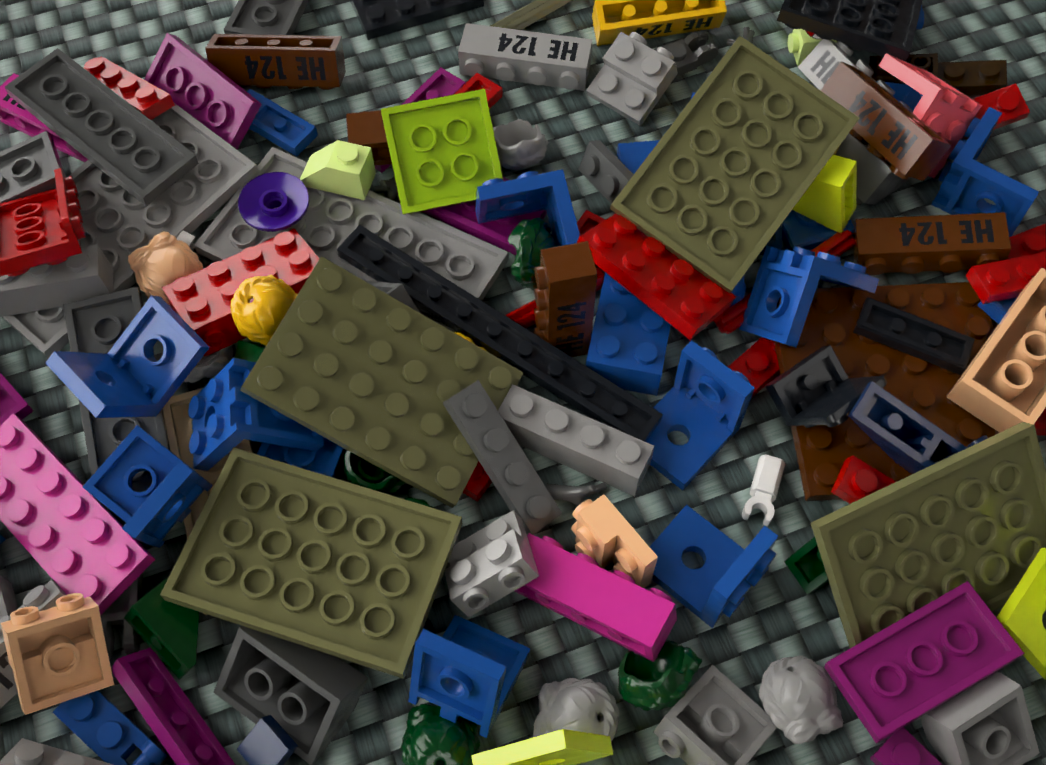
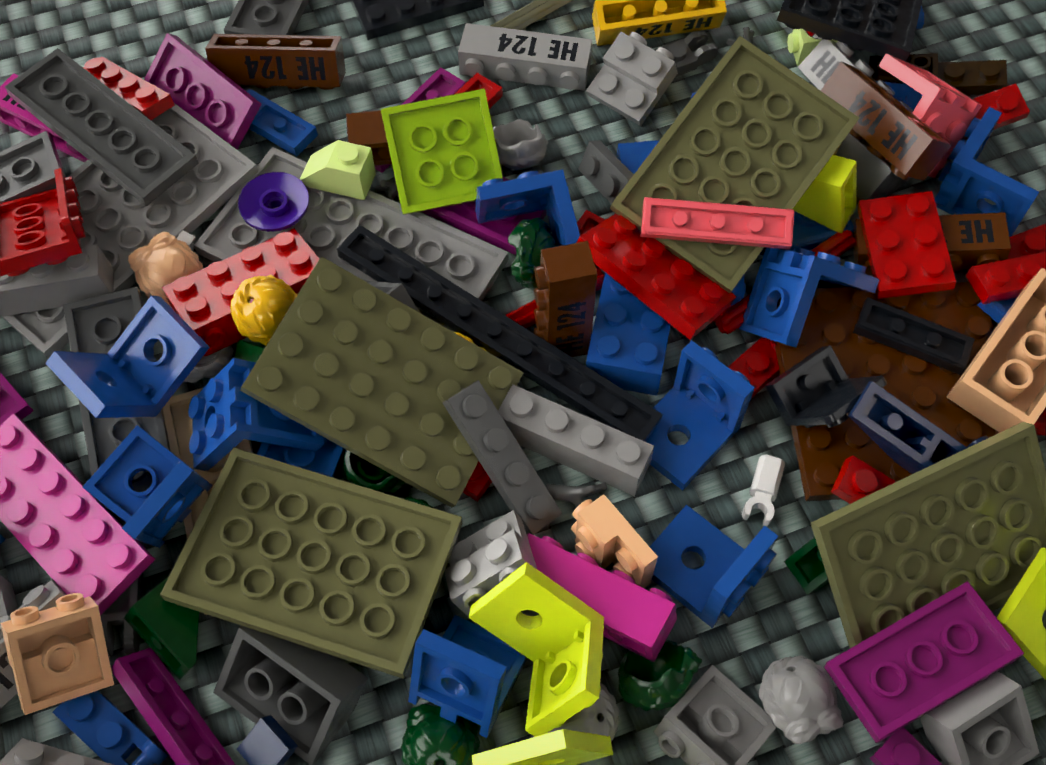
none -> neon yellow bracket [469,562,604,737]
none -> coral tile [640,197,794,250]
none -> red plate [858,191,956,299]

